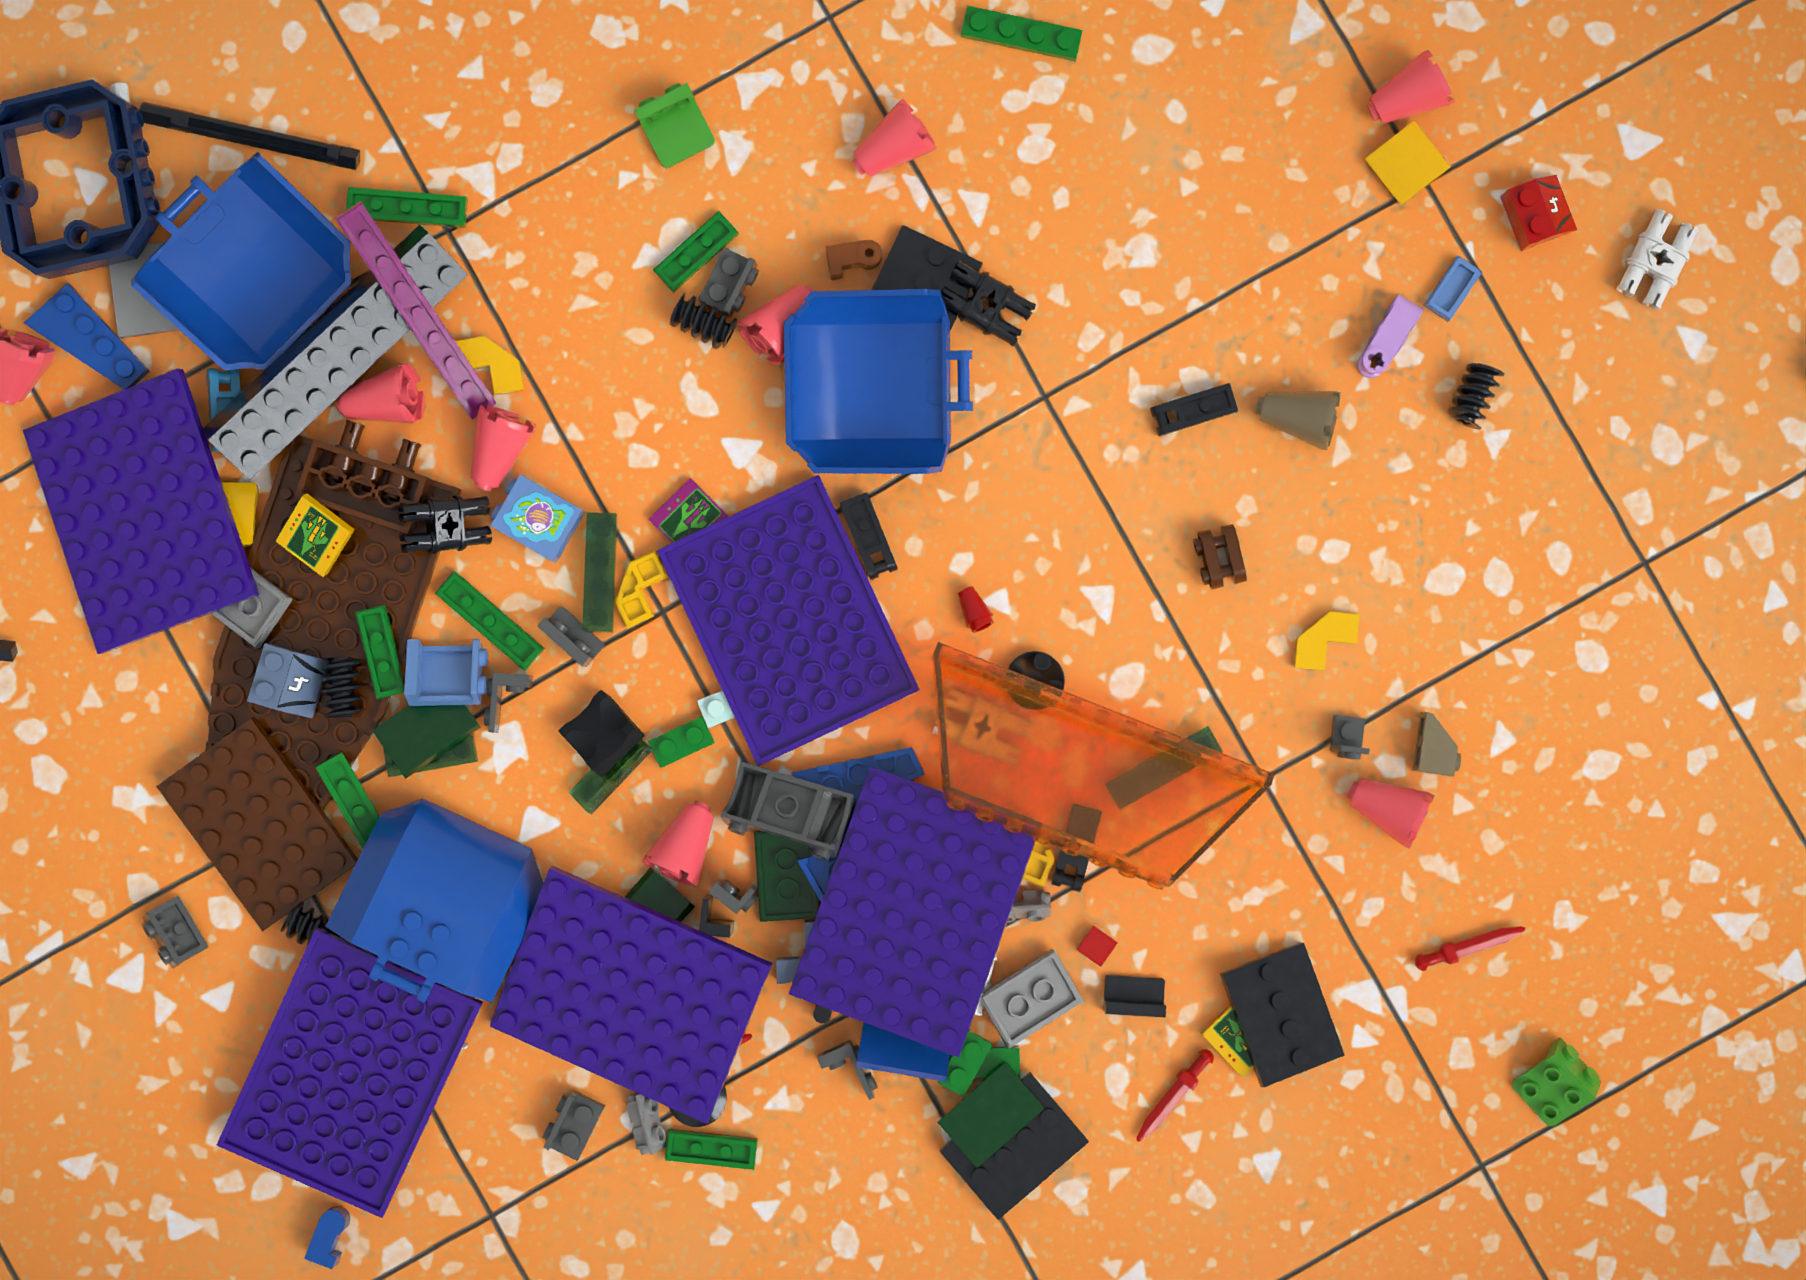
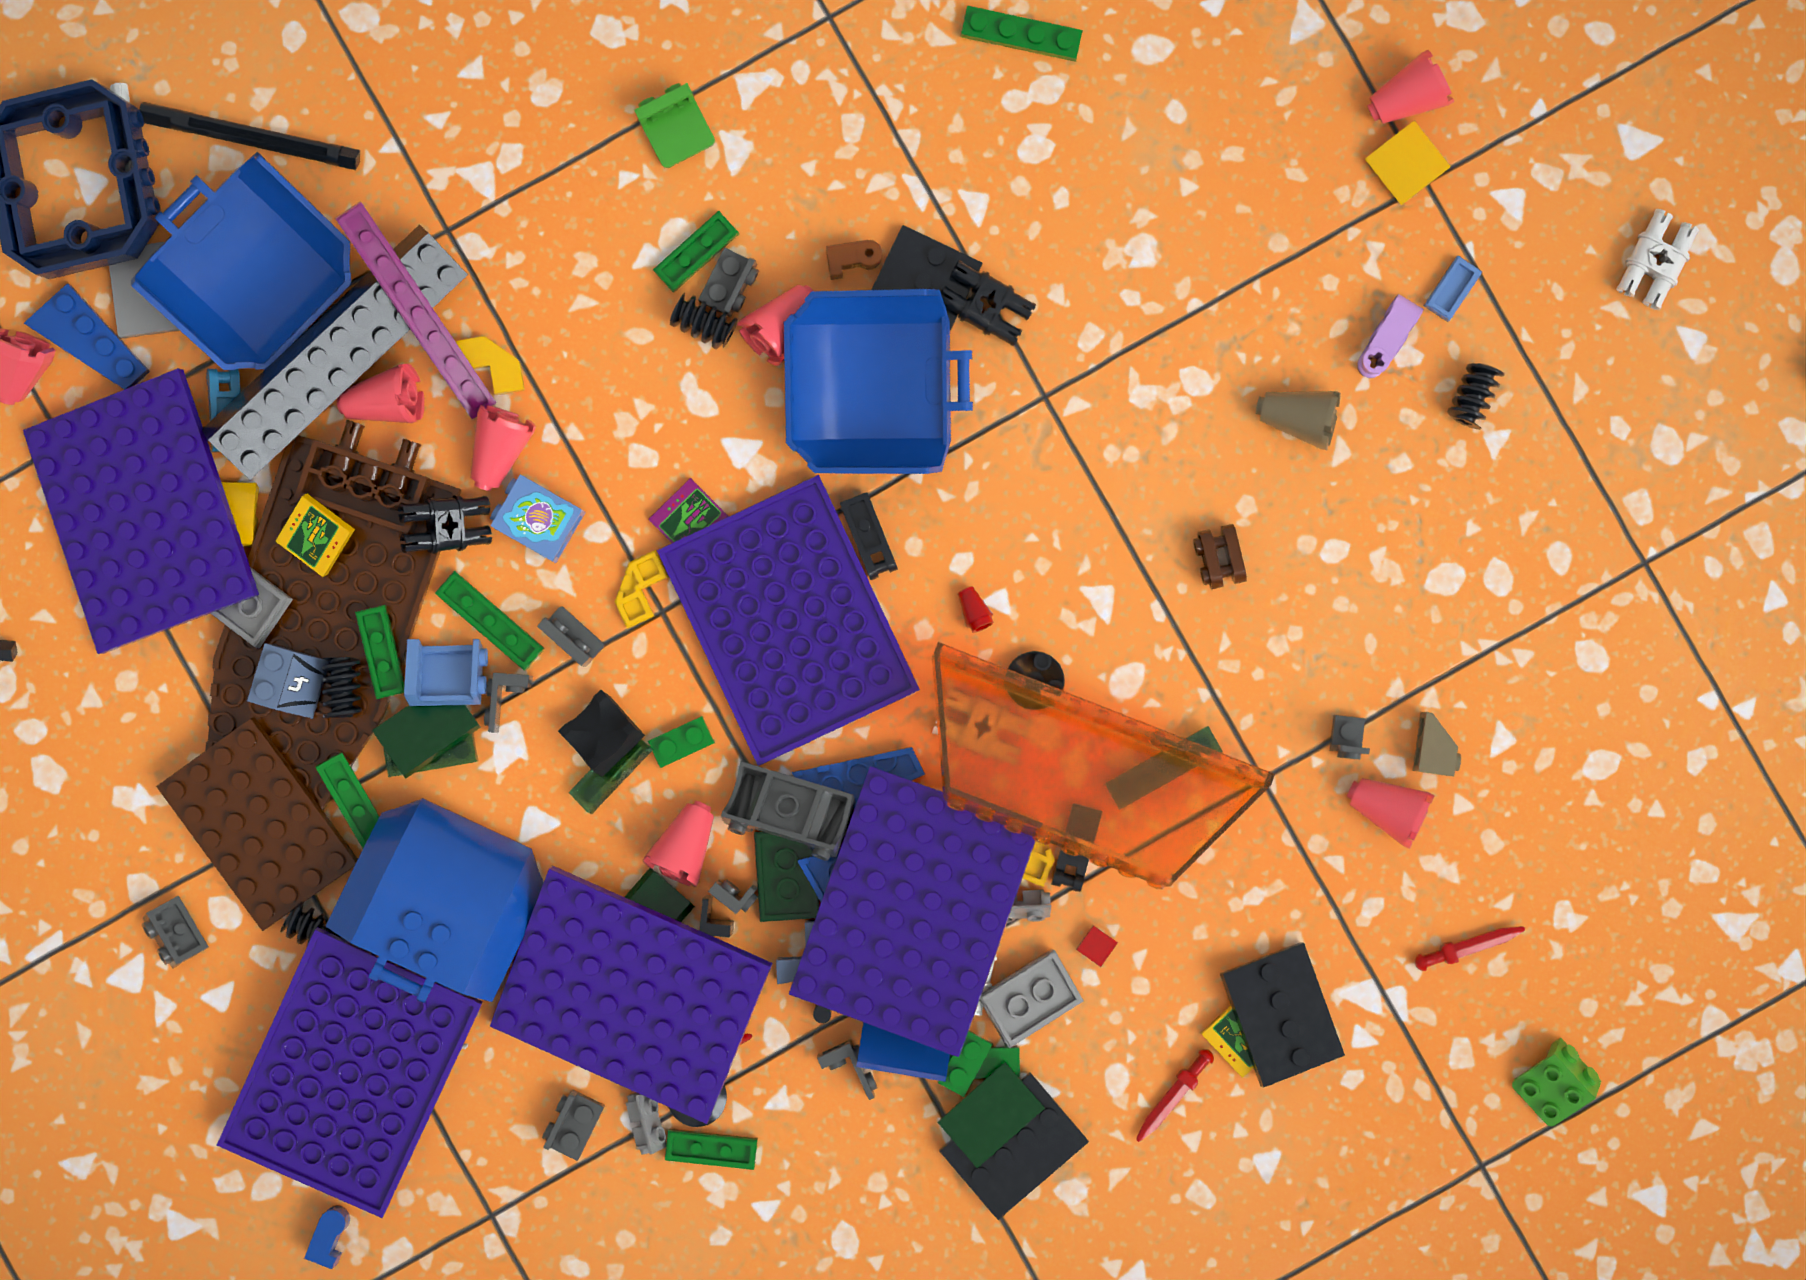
green plate [346,187,468,228] -> none
clear green plate [582,512,618,633] -> none
light aqua plate [697,691,735,728] -> none
coral cone [852,99,937,177] -> none
black panel [1103,975,1166,1018] -> none
black plate [1150,383,1239,437] -> none
yellow tile [1294,611,1360,671] -> none
red slope [1500,175,1577,251] -> none

